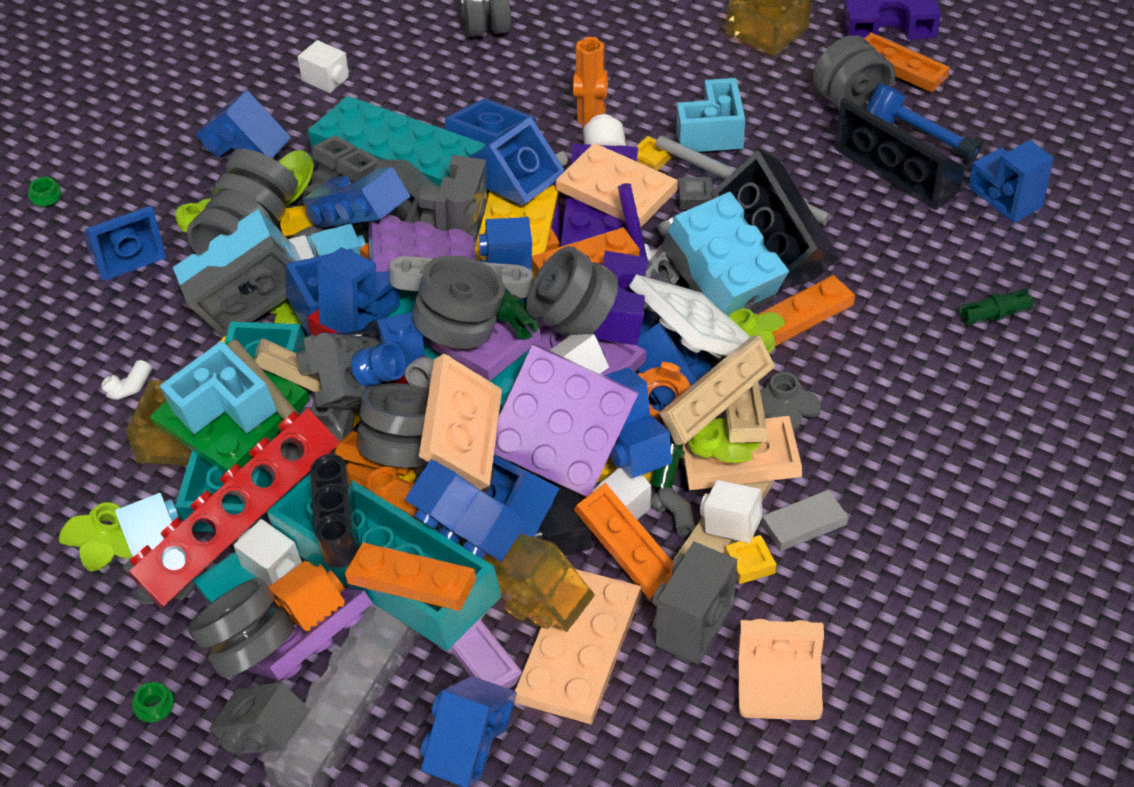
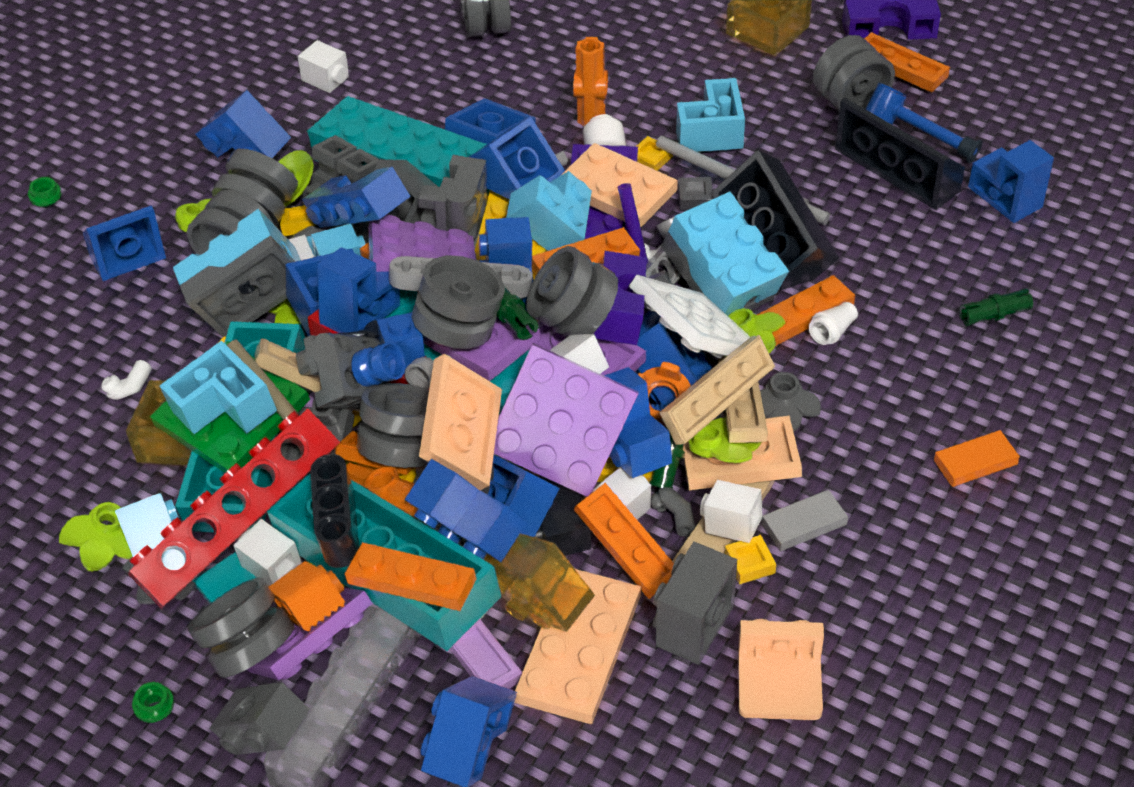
none -> medium azure brick [506,171,592,251]
none -> white cone [809,302,858,345]
none -> orange tile [934,430,1020,487]

